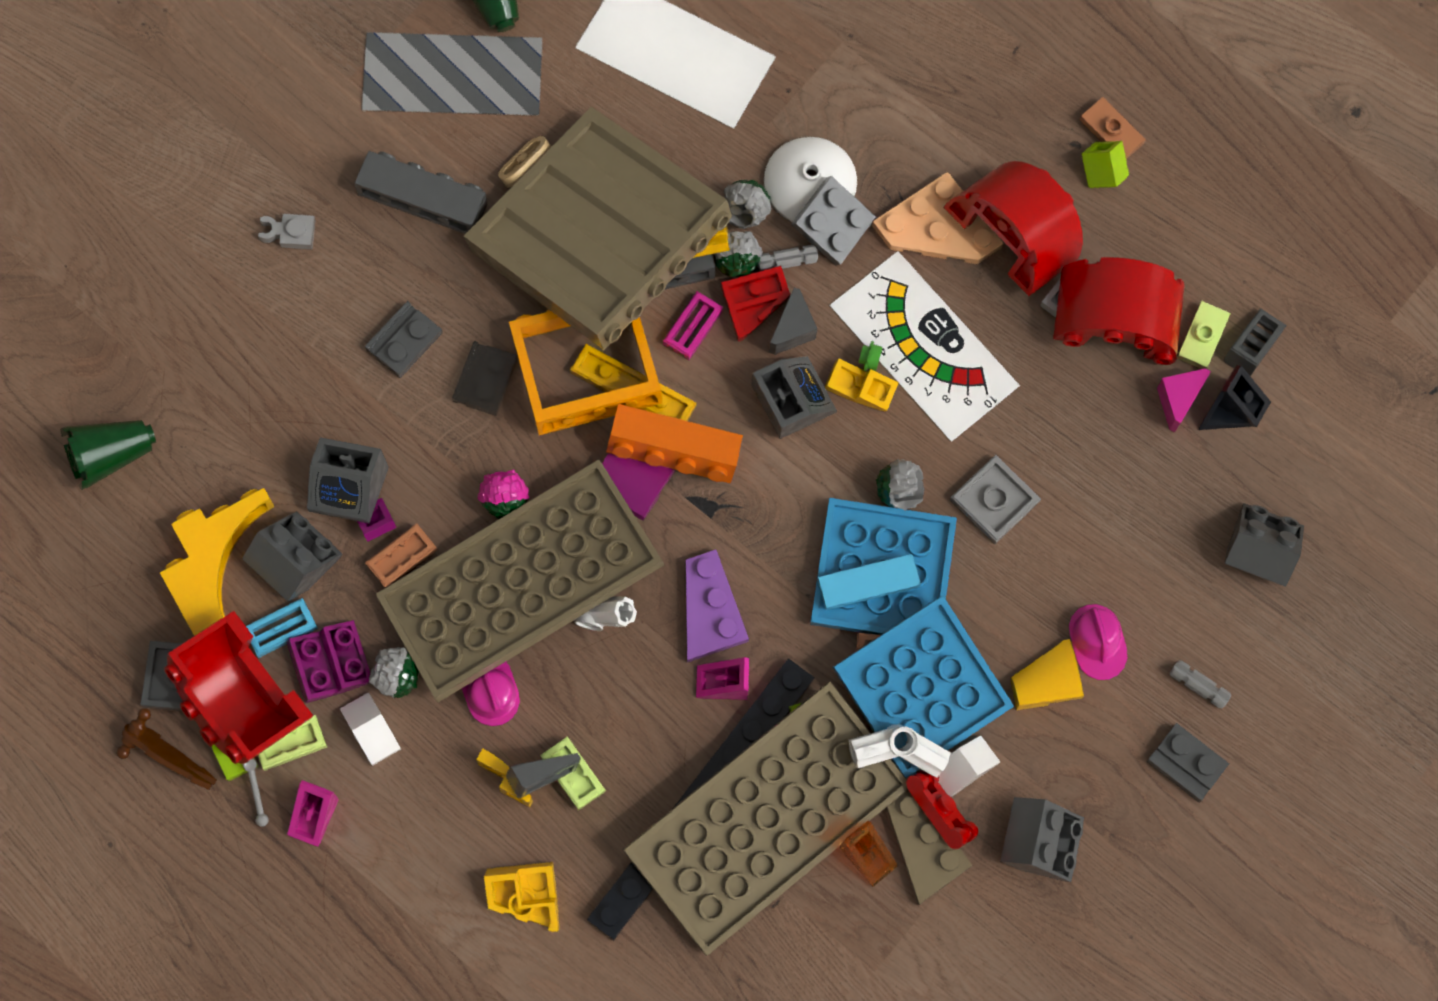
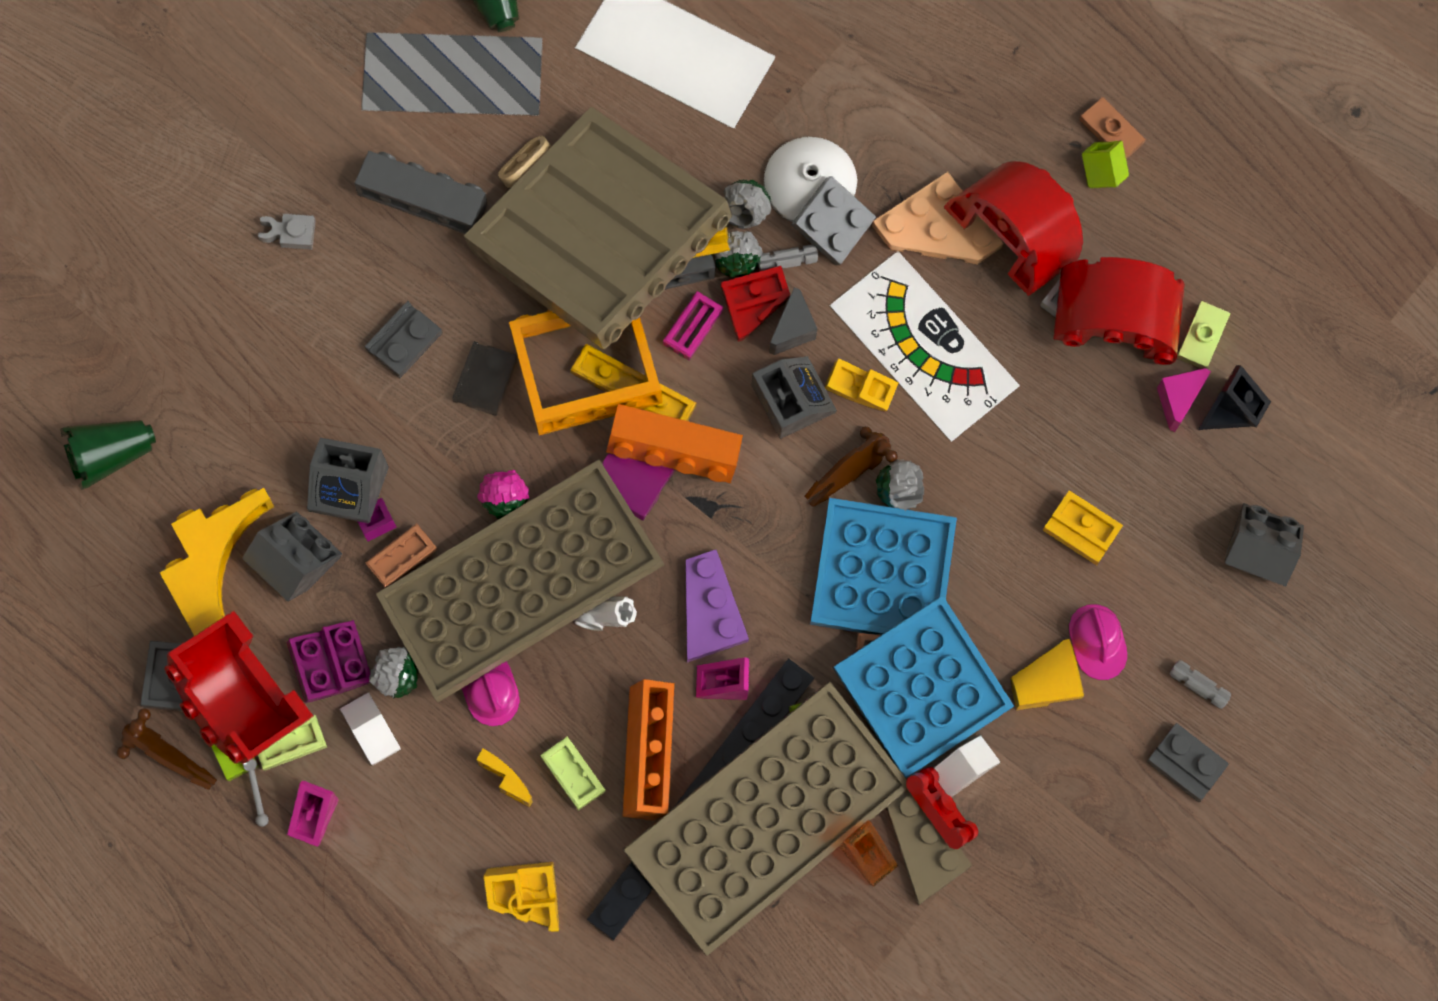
medium azure tile [246,598,318,658] -> none
dark grey slope [506,753,581,798] -> none
medium azure tile [817,554,921,610] -> none
white piece [849,724,951,778] -> none
bright green plate [858,341,883,371] -> none
light grey tile [950,455,1041,544] -> none
dark grey slope [1000,797,1084,882] -> none
dark grey slope [1224,308,1287,377] -> none
none -> orange brick [623,679,675,821]
none -> reddish brown piece [804,426,898,507]
none -> yellow plate [1043,490,1123,566]

